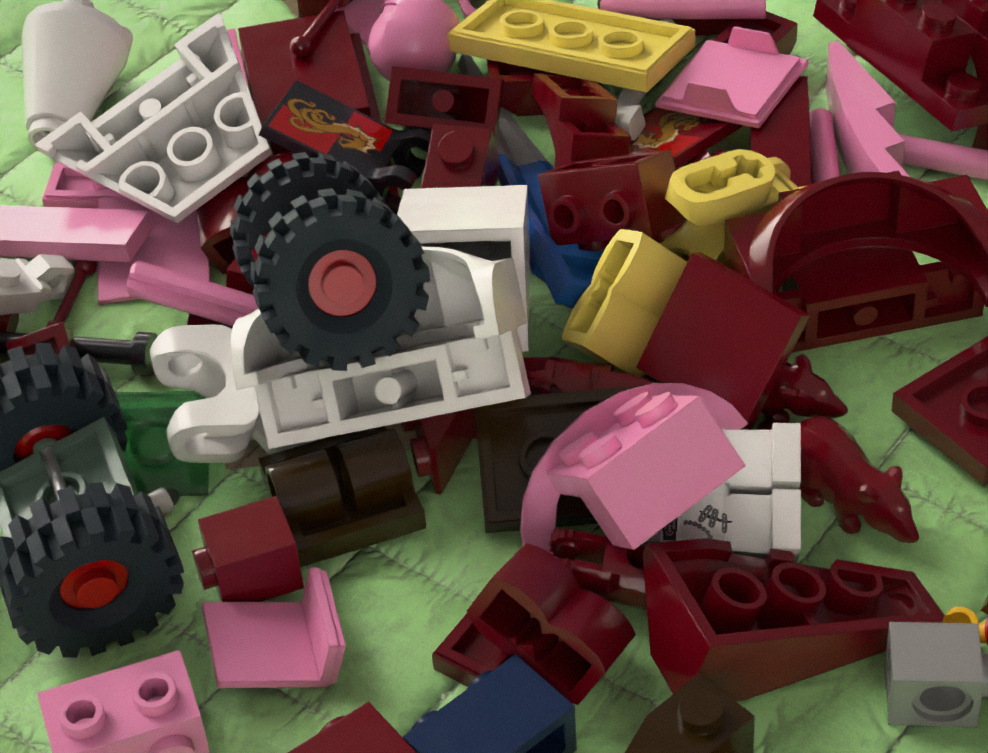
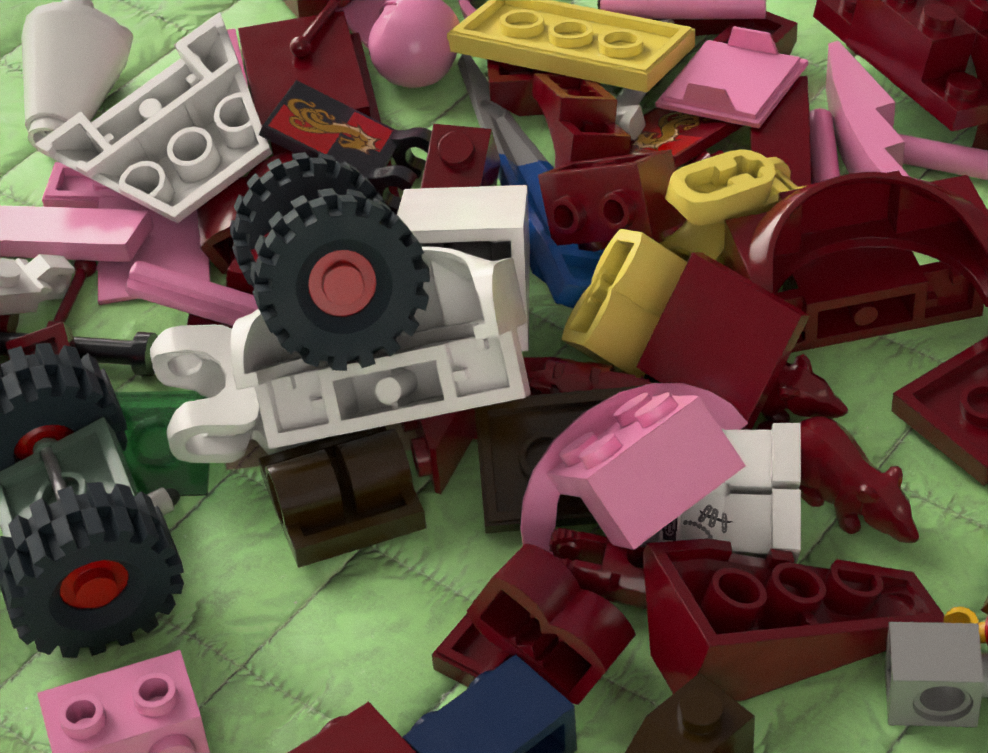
dark red brick [192,496,304,602] -> none
bright pink piece [202,568,346,688] -> none
dark red slope [385,66,504,137] -> none

